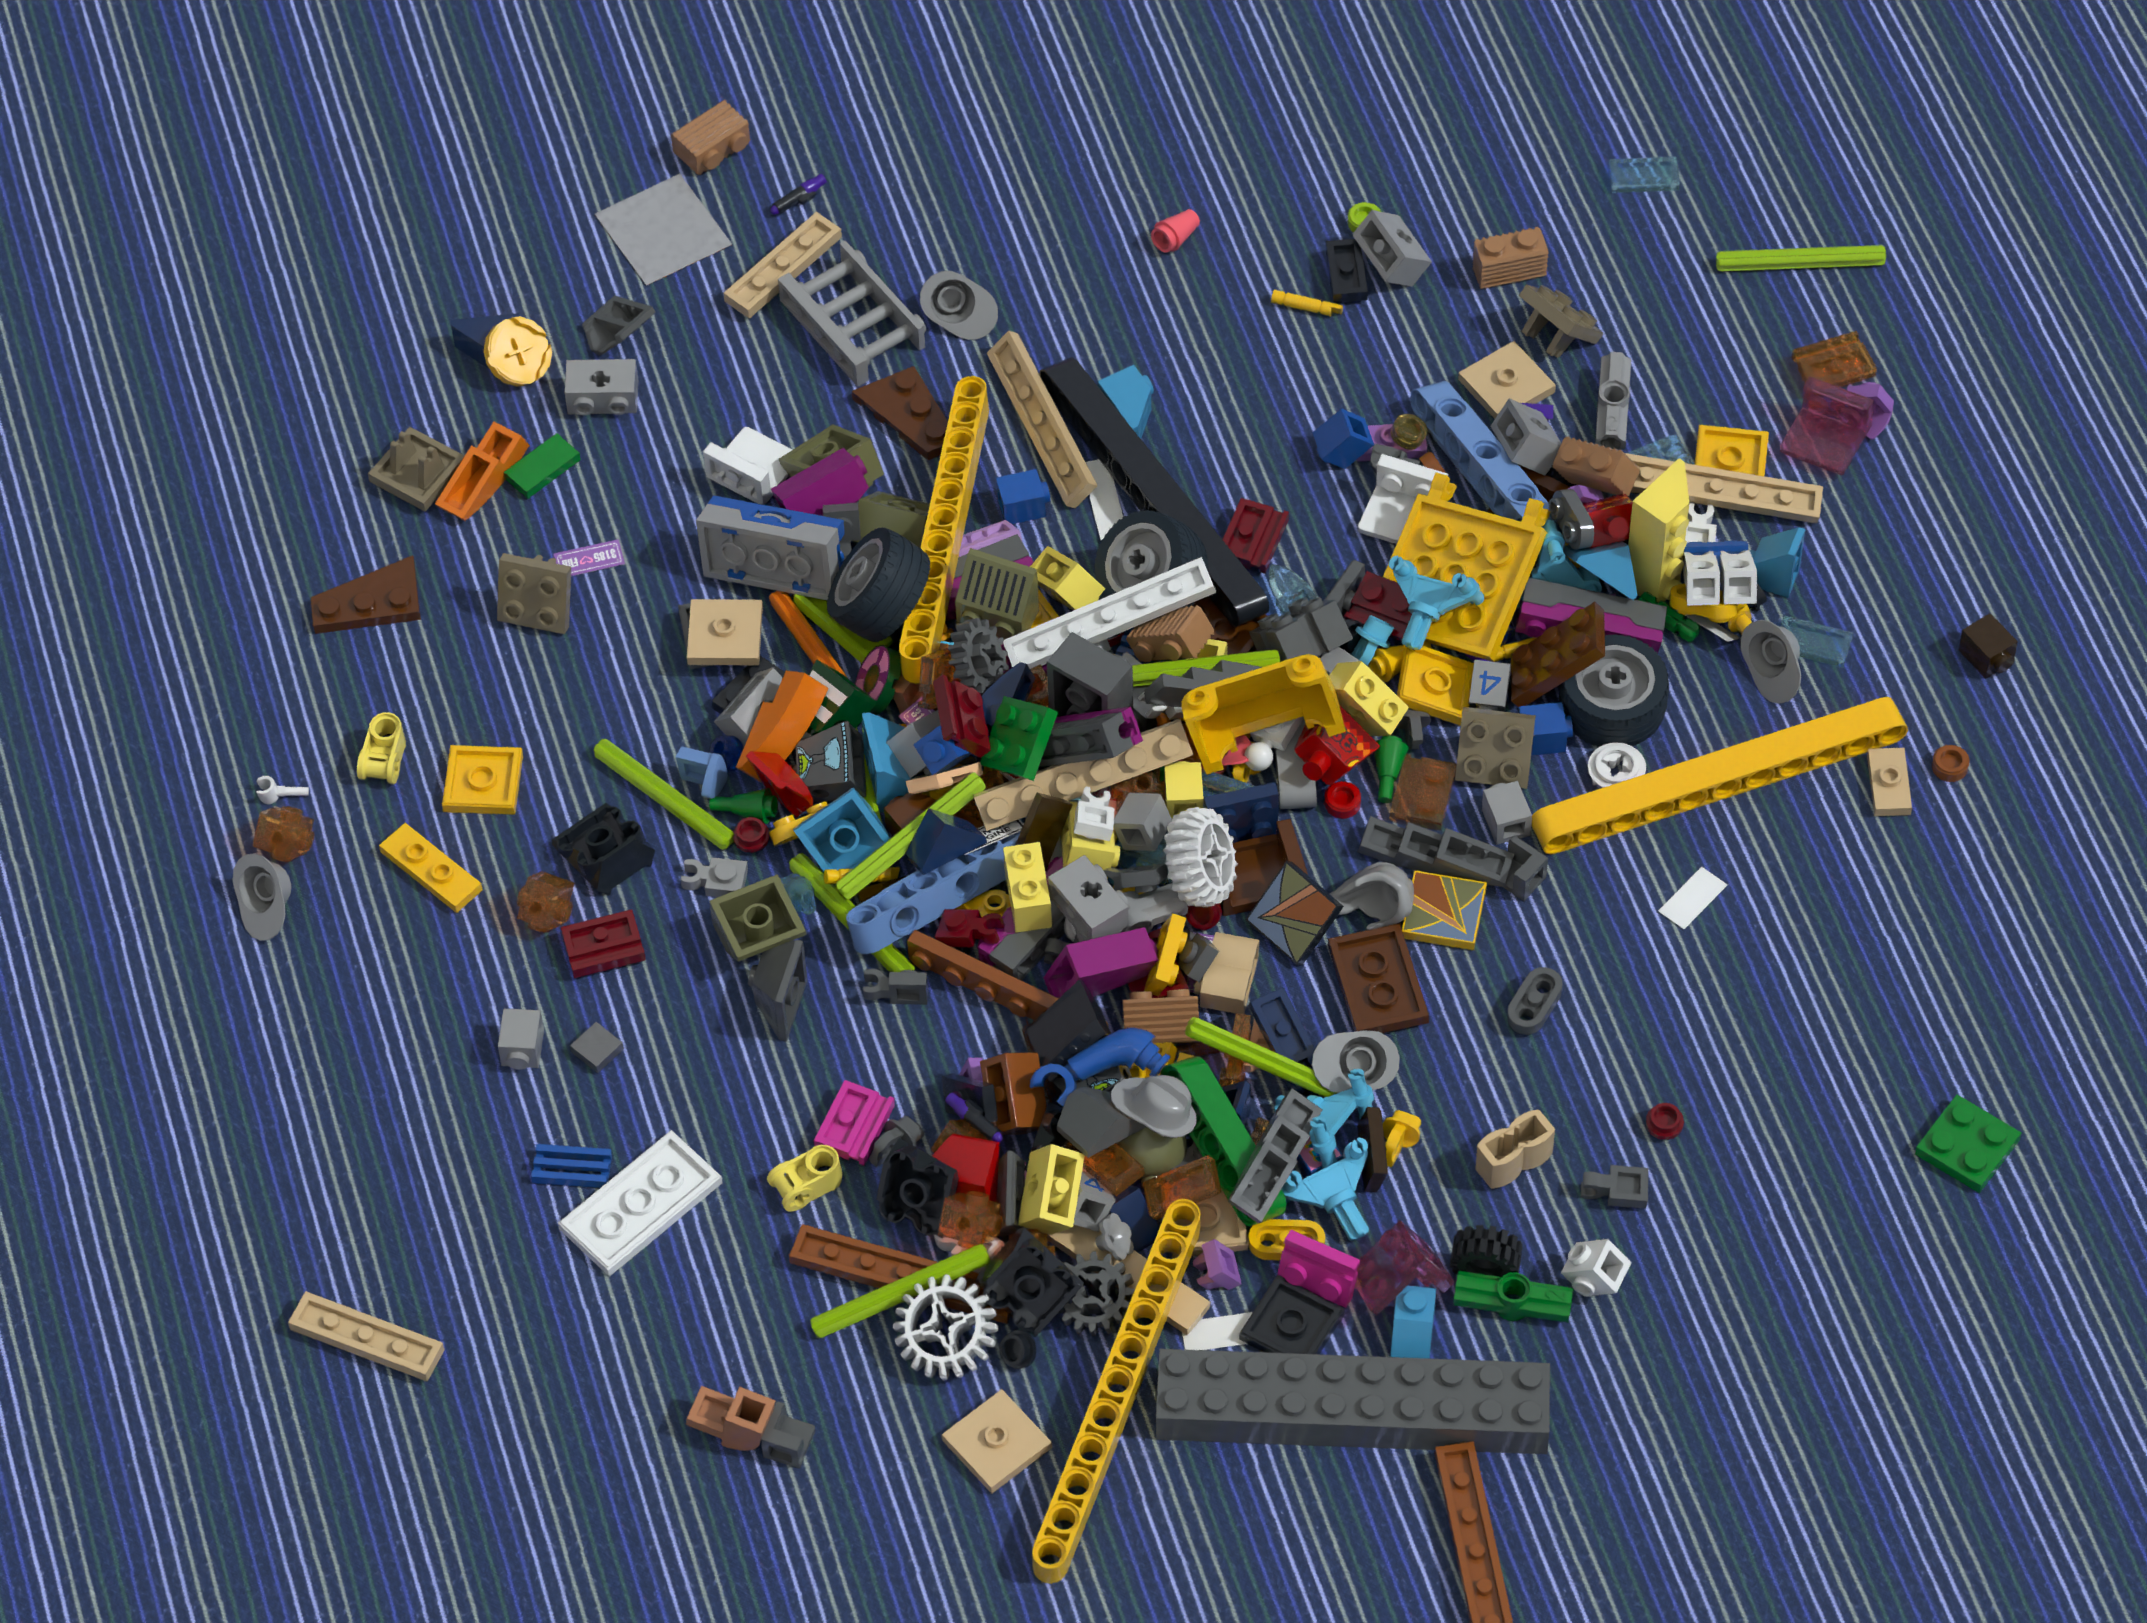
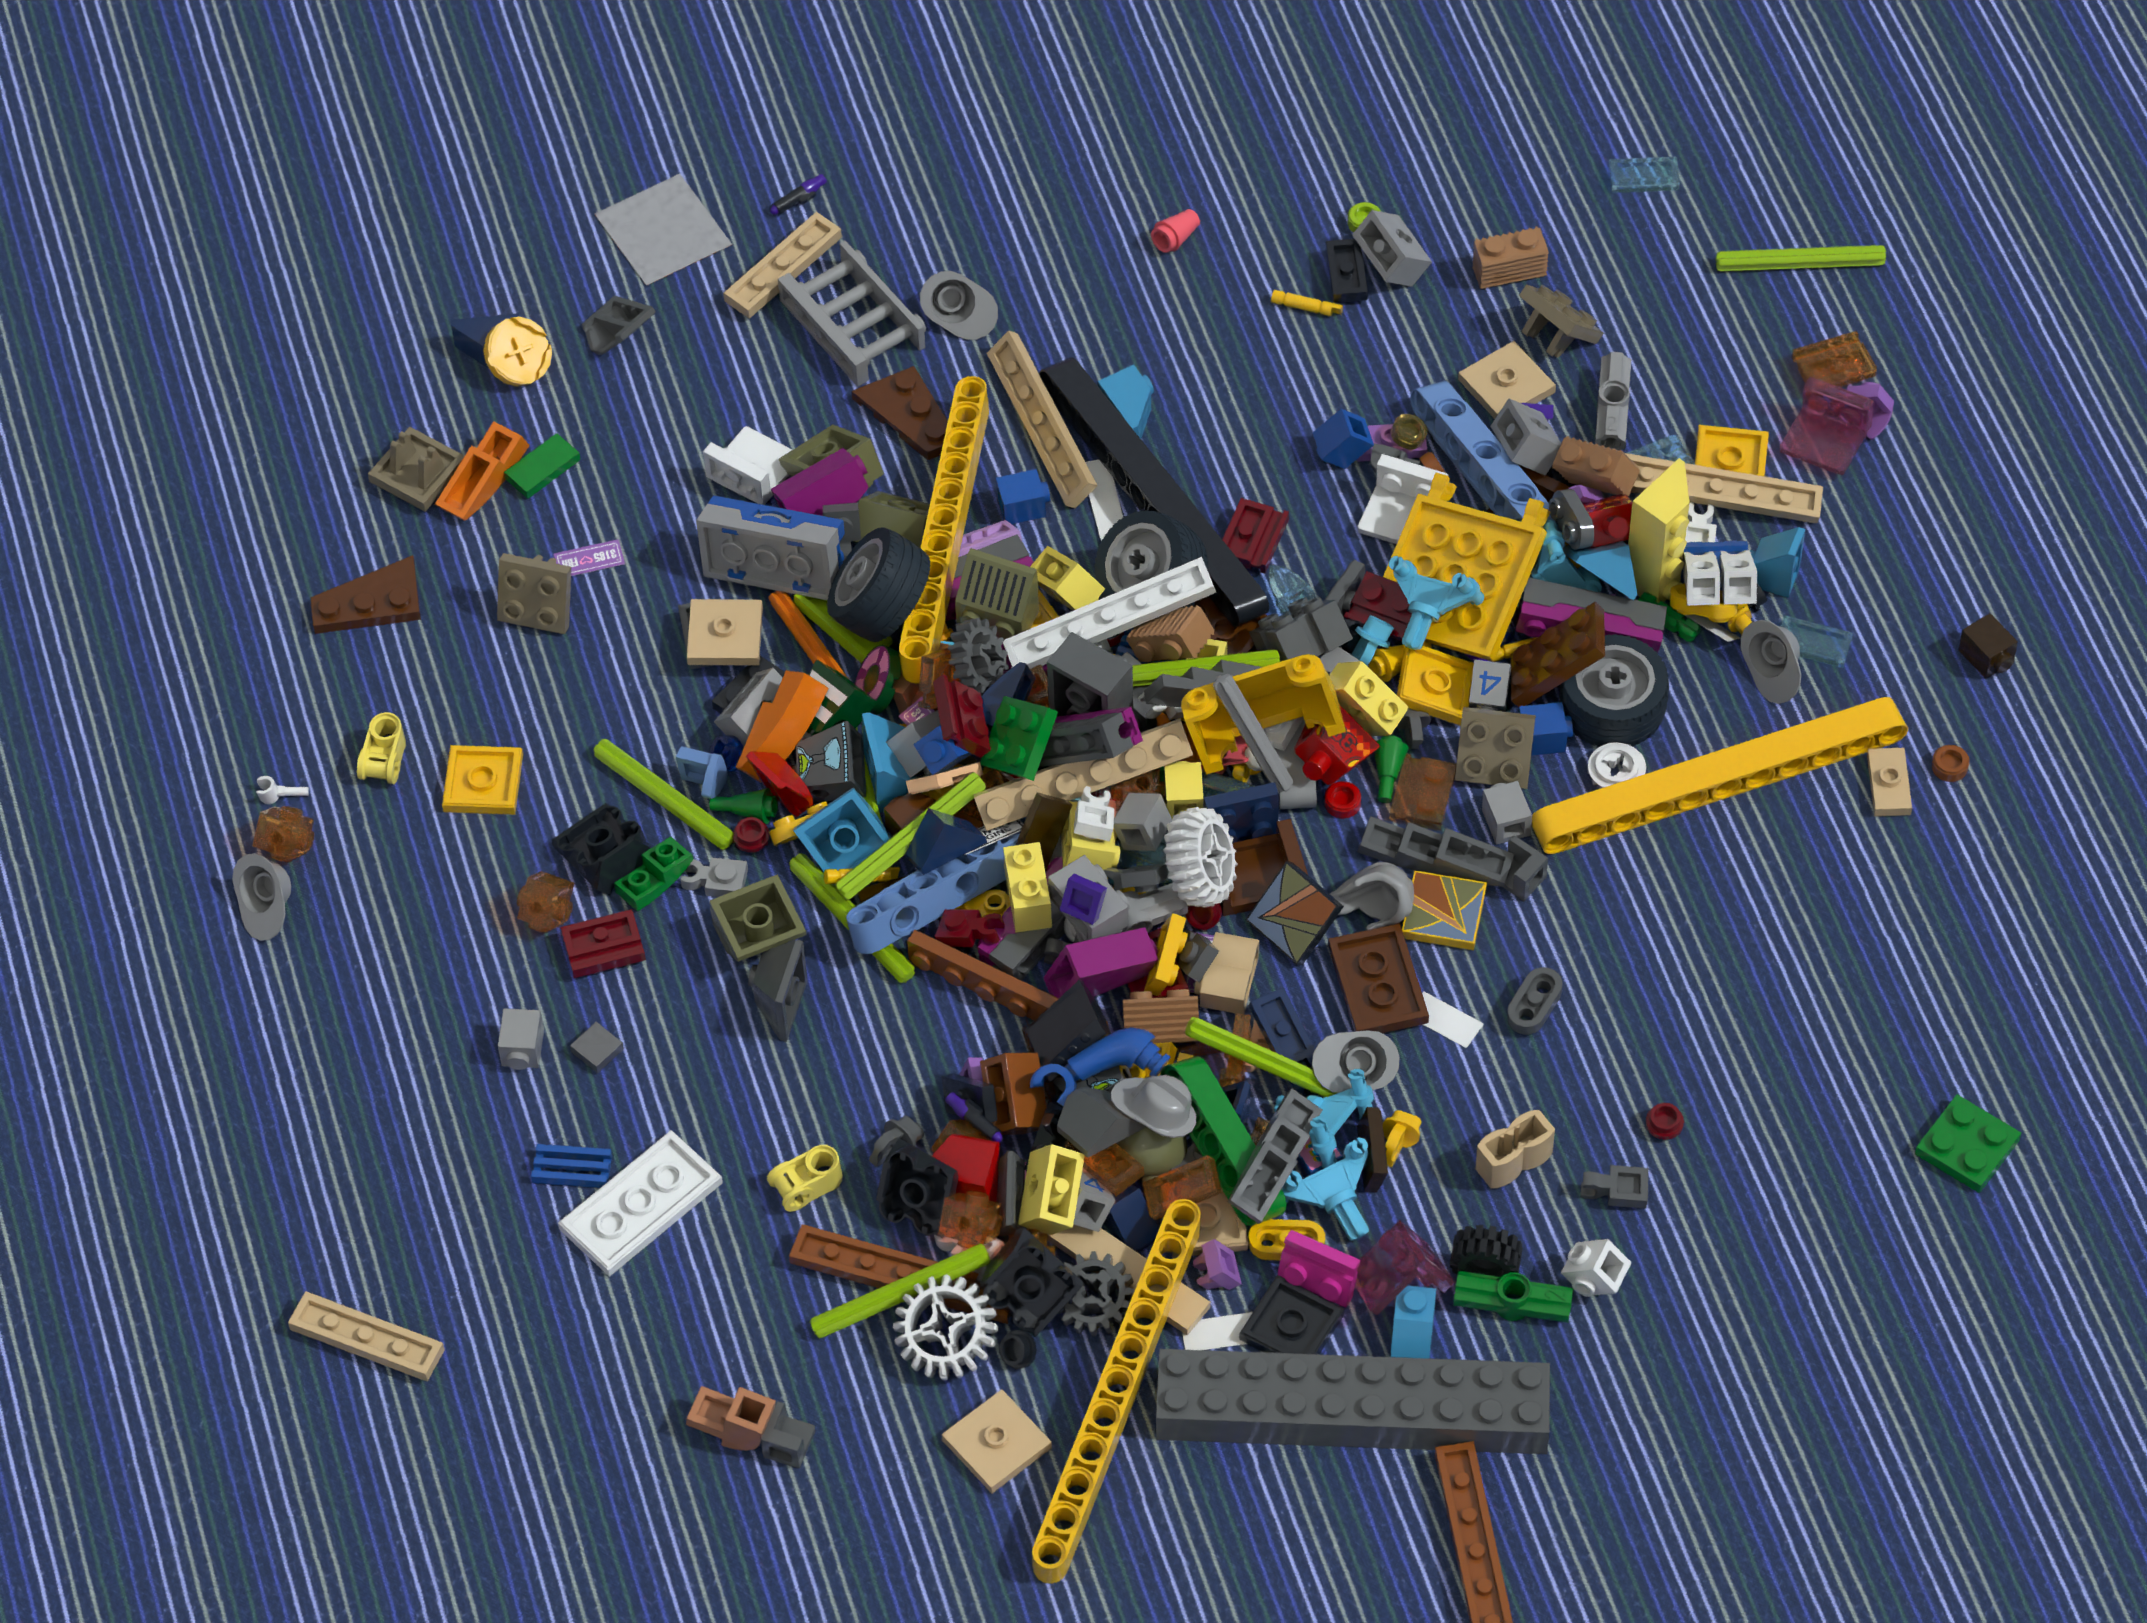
yellow plate [379,823,483,913] -> none
light grey brick [565,359,639,415] -> none
medium nougat brick [671,100,750,175] -> none
clear light blue piece [780,874,816,915] -> none
dark pink plate [814,1080,895,1166] -> none
dark grey plate [863,968,928,1005] -> none
light grey plant [1095,1213,1134,1261] -> none
white sticker [1658,867,1727,929] -> none
none -> green slope [614,836,693,912]
none -> dark purple tile [1059,873,1107,925]
none -> light grey axle [1213,674,1293,793]
none -> white sticker [1422,991,1484,1048]

